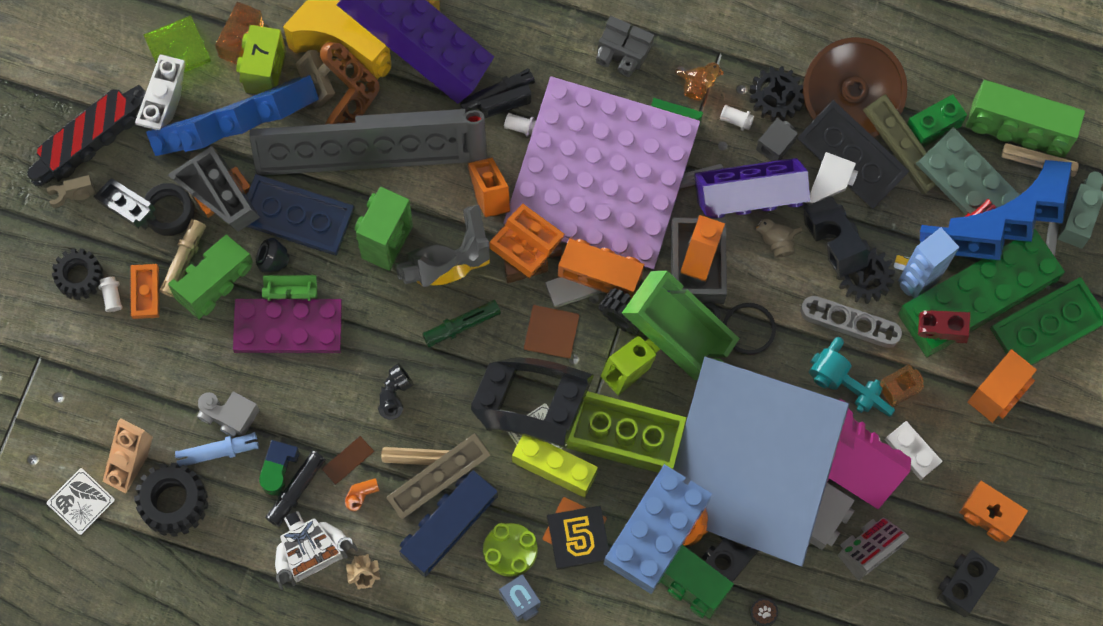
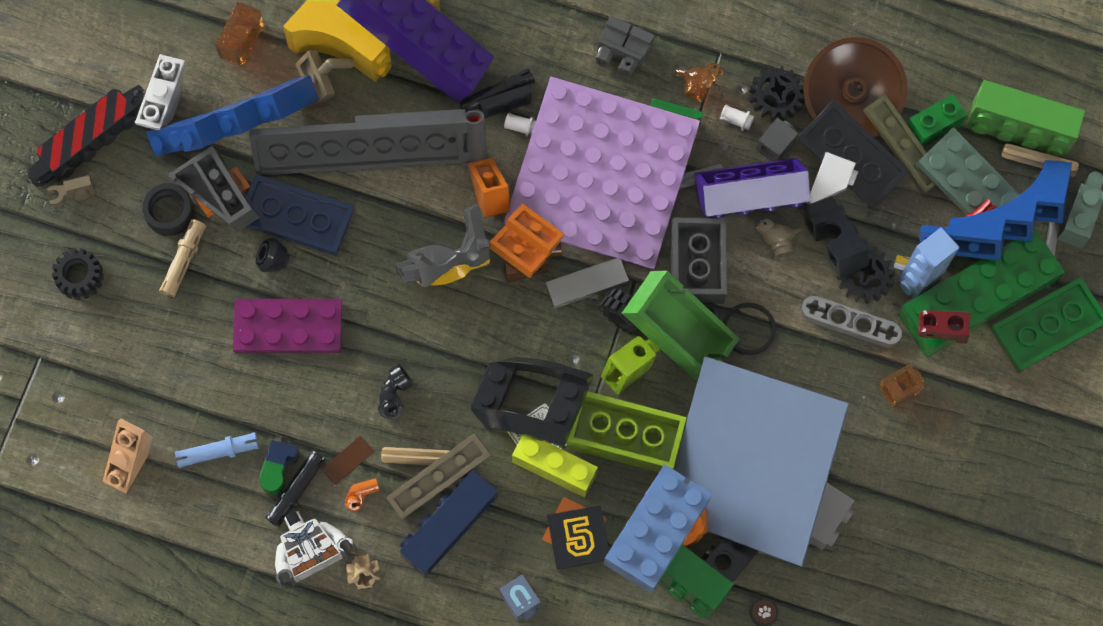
white sticker [47,468,115,535] -> none
hinge [93,178,156,230] -> none
white pin [98,277,123,312] -> none
orange plate [131,264,159,319] -> none
black tyre [134,462,208,537] -> none
clear neon green tile [143,15,211,73] -> none
bright green wedge [168,234,253,319] -> none
light grey brick [197,391,260,437] -> none
lime brick [236,25,286,95] -> none
bright green hinge [262,275,318,301] -> none
dark orange beam [320,42,379,125] -> none
bright green brick [354,186,413,271] -> none
dark green pin [422,300,501,347] -> none
lime dish [483,523,538,577] -> none
dark orange sticker [524,305,579,358] -> none
orange brick [558,238,644,298] -> none
orange slope [680,215,725,282] -> none
teal piece [809,337,895,417] -> none
dark pink brick [827,399,911,509] -> none
light grey slope [838,517,910,581] -> none
white plate [885,421,942,480] -> none
black brick [937,550,1000,618] -> none
orange brick [959,480,1028,543] -> none
orange brick [967,349,1037,423] -> none

